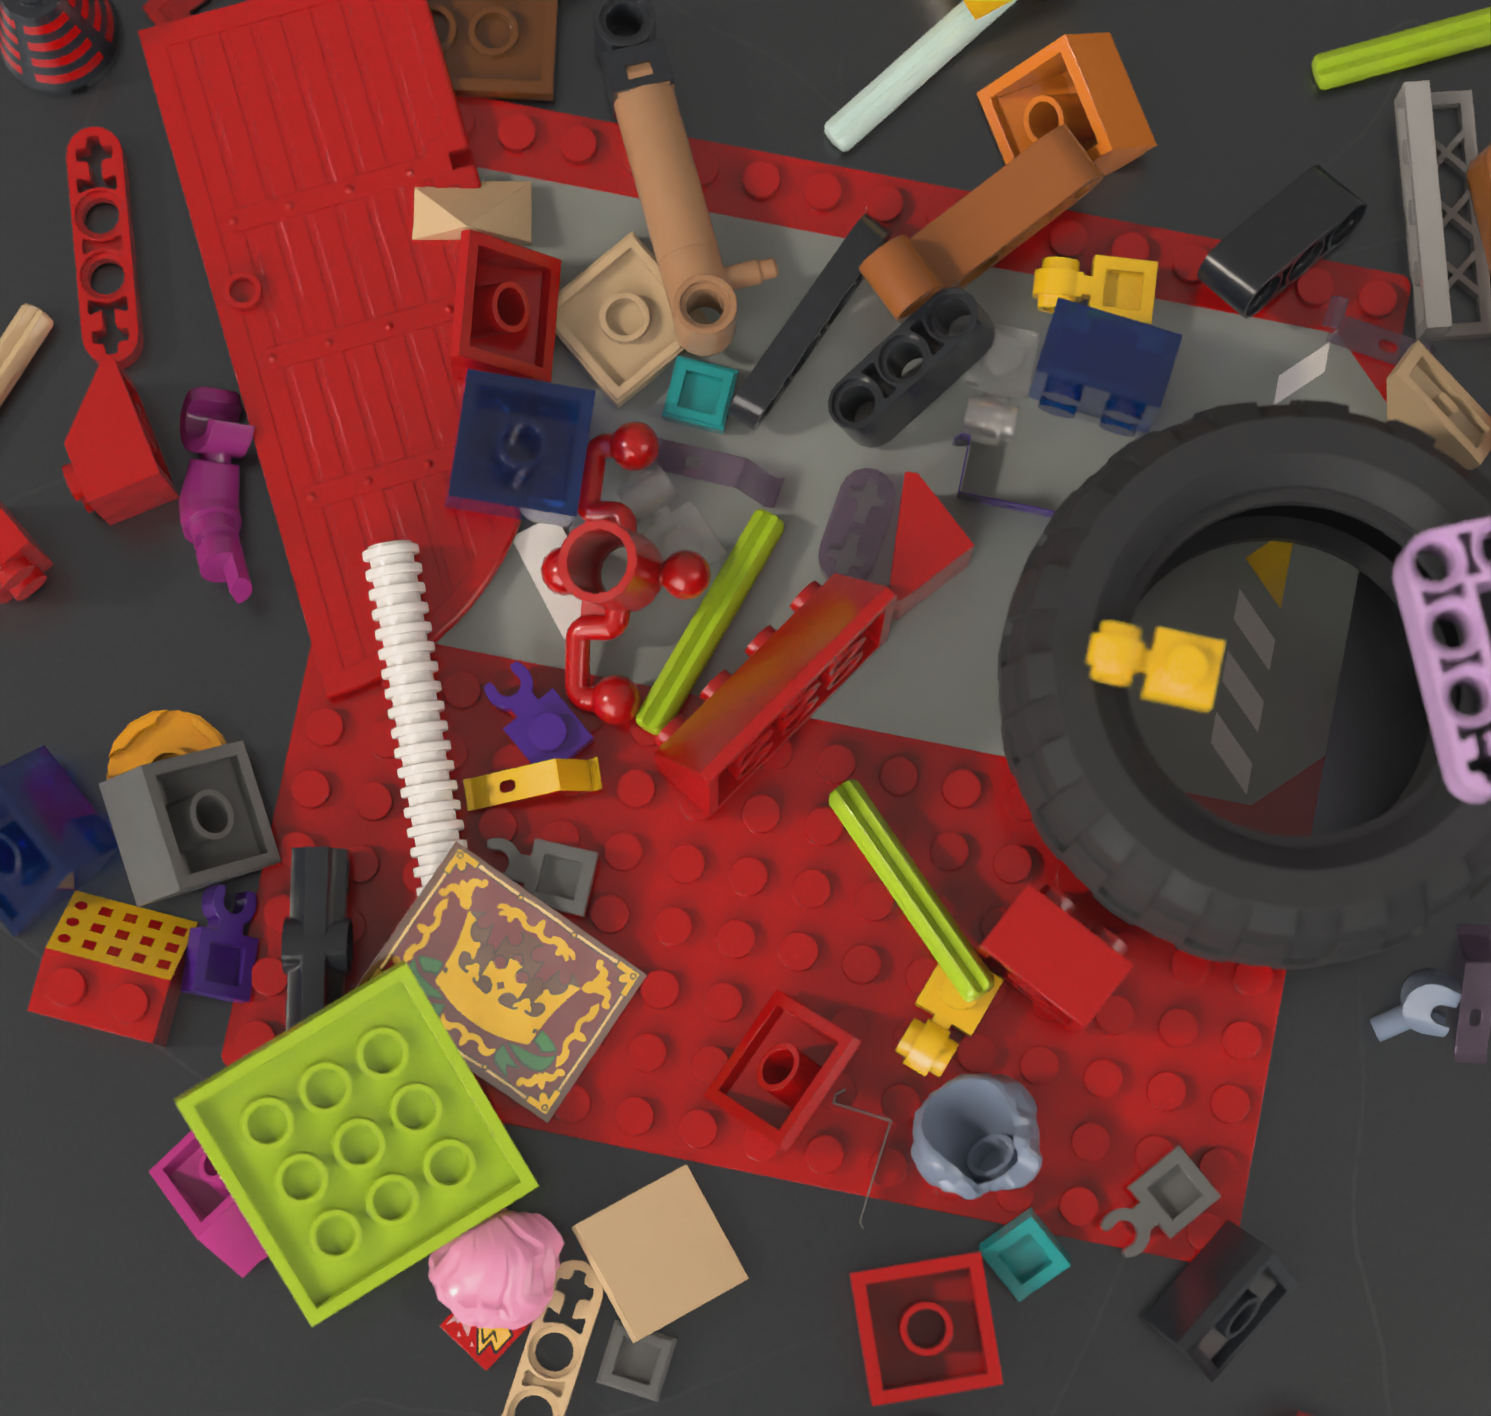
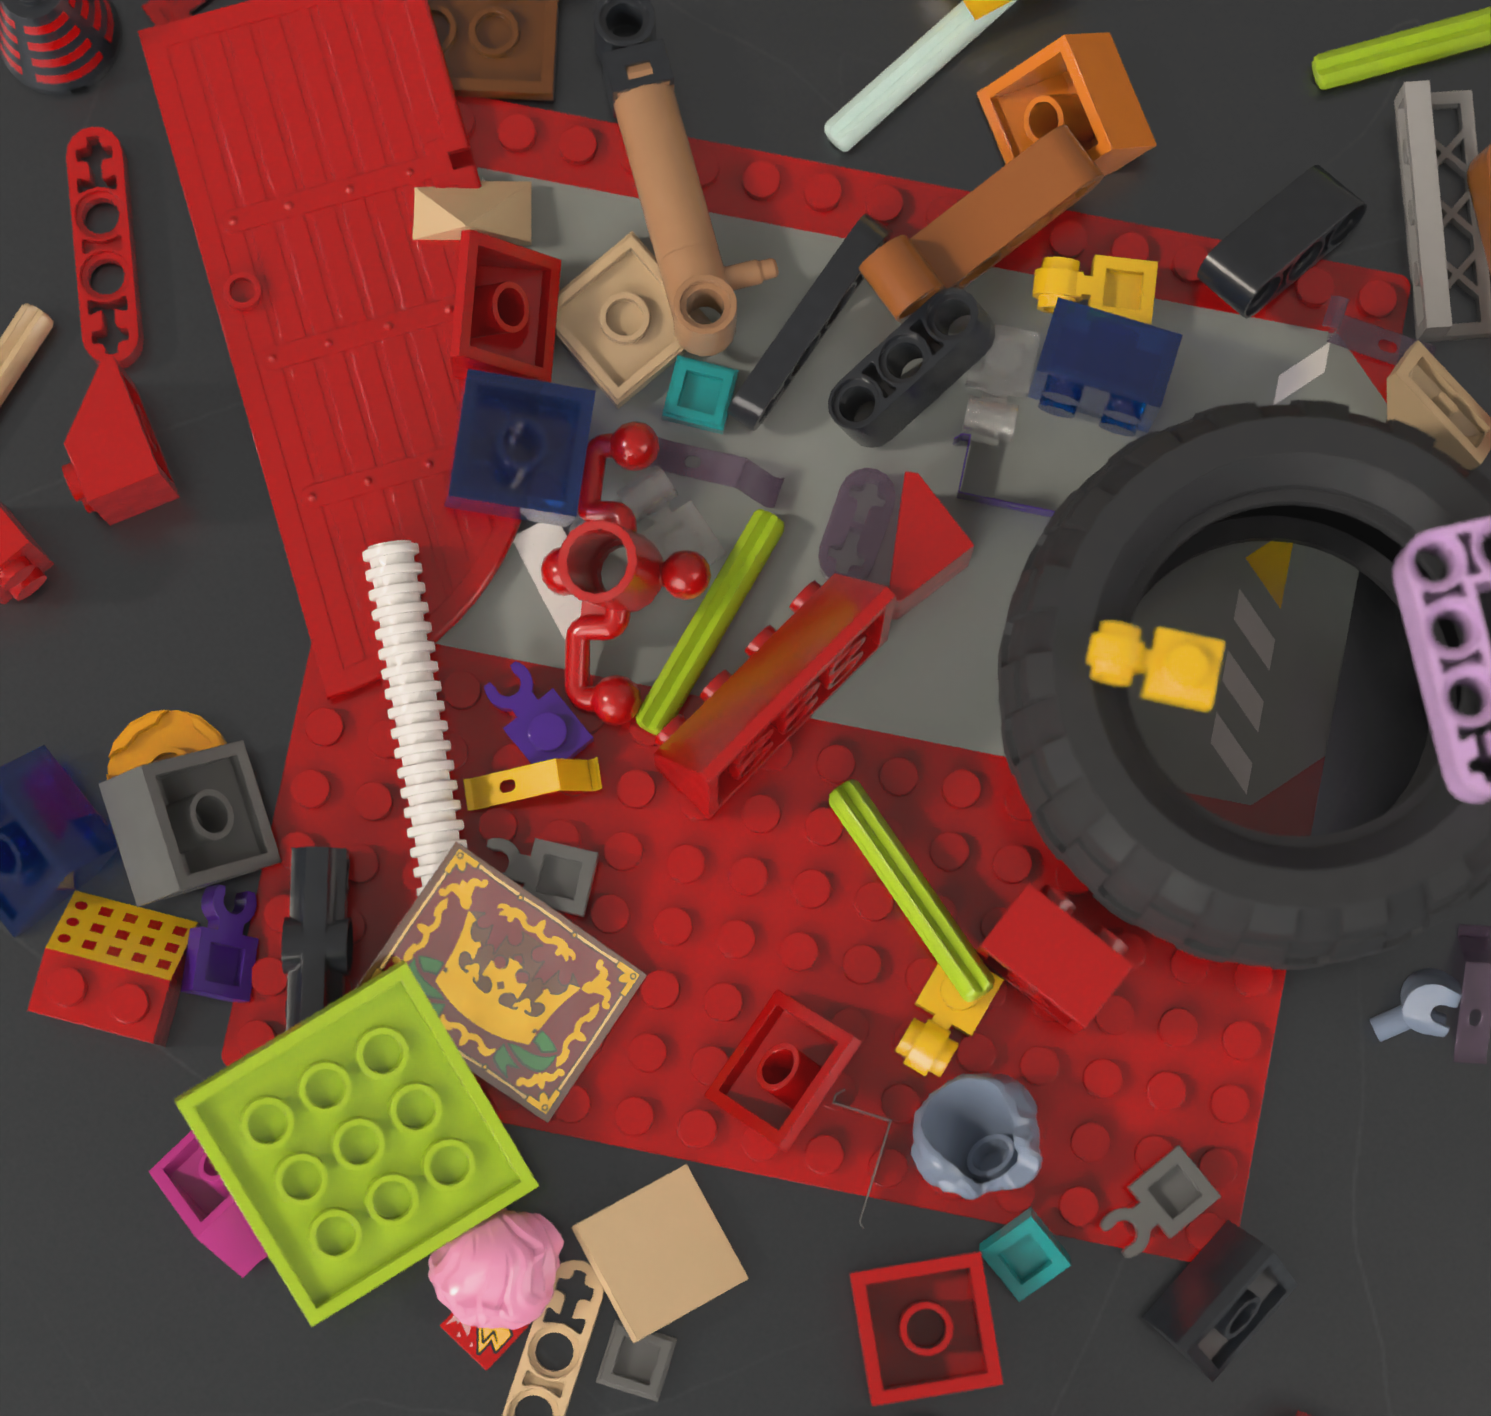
magenta piece [179,386,255,604] -> none

